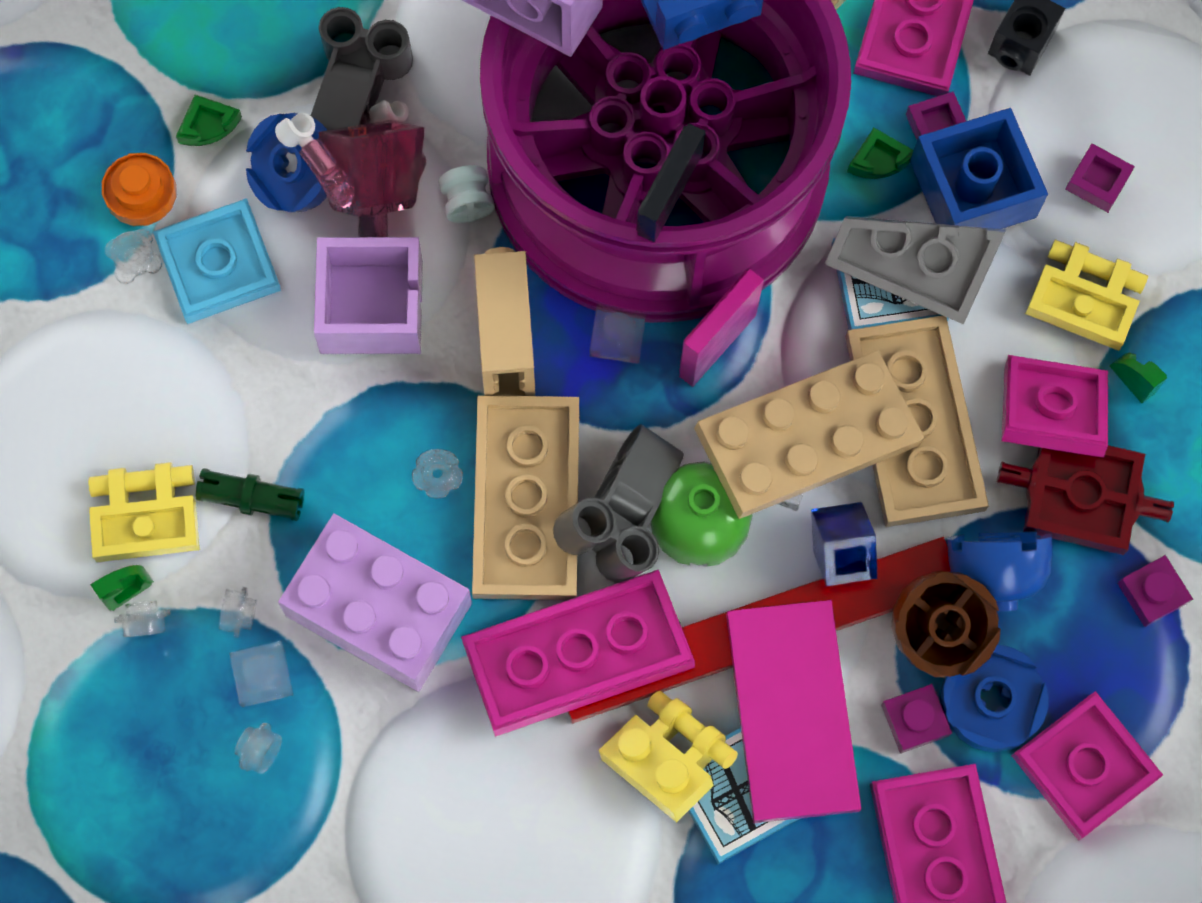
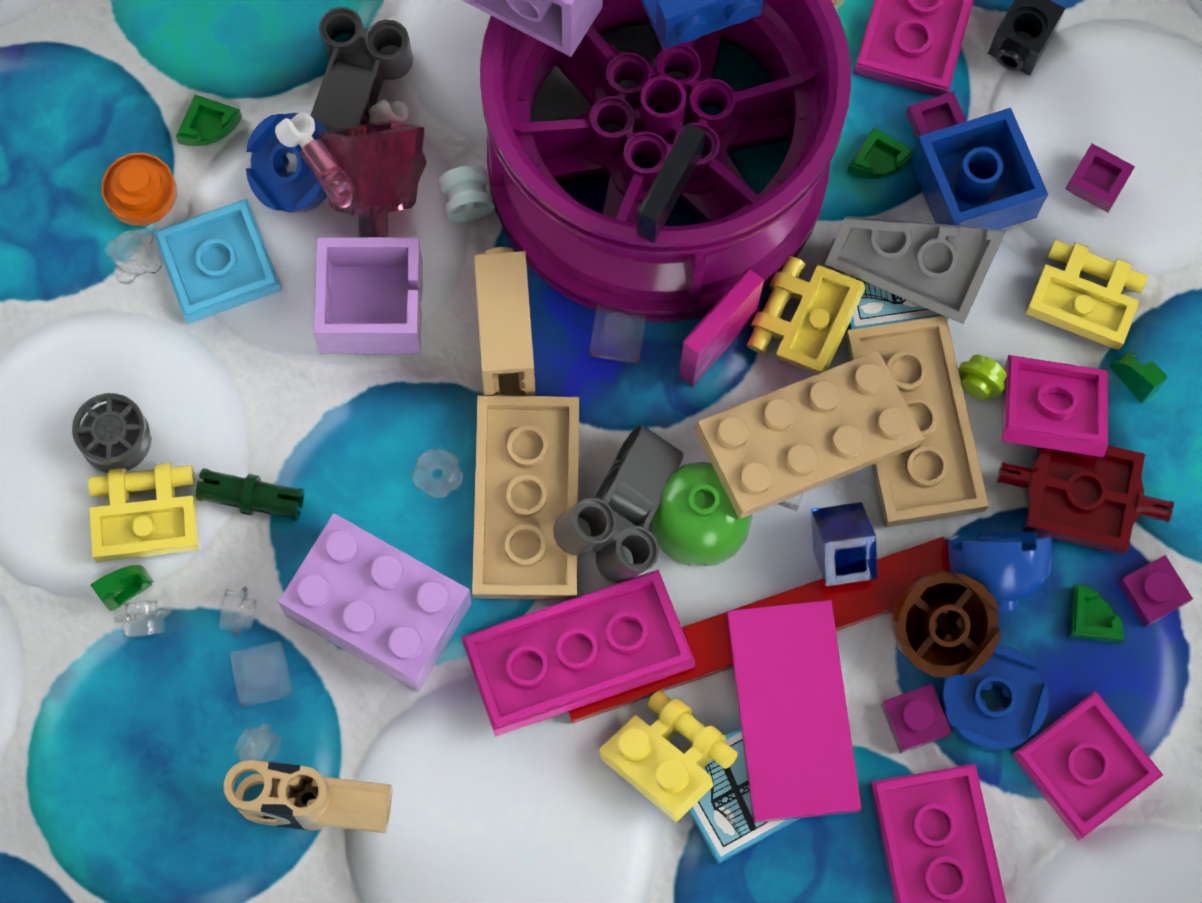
none -> dark grey wheel [72,393,152,473]
none -> tan connector [224,760,393,833]
none -> light yellow plate [747,256,866,374]
none -> lime plate [958,354,1007,400]
none -> green tile [1068,584,1124,644]

